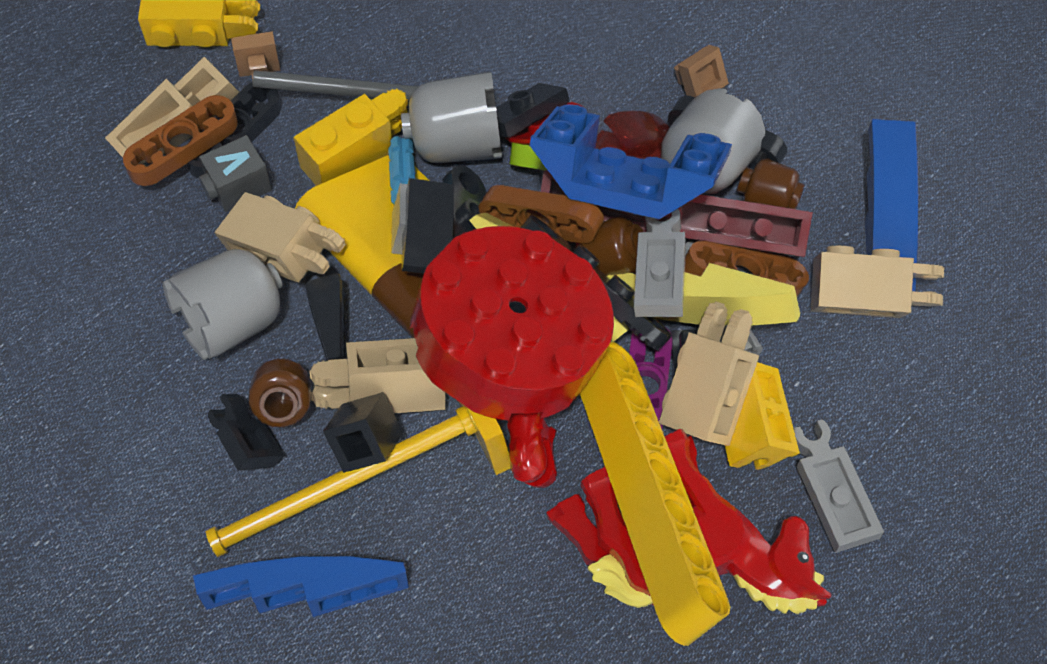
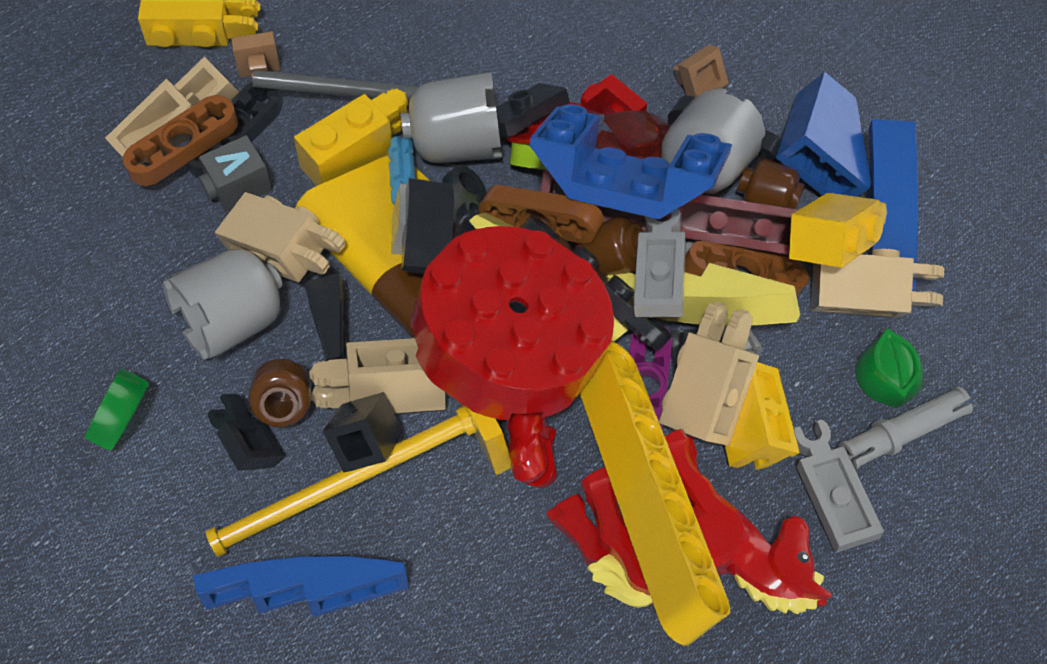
none -> green hat [84,368,149,451]
none -> red bracket [580,74,648,138]
none -> blue slope [776,72,871,197]
none -> yellow hinge [789,193,887,268]
none -> light grey pin [839,386,973,470]
none -> green hat [855,328,924,408]

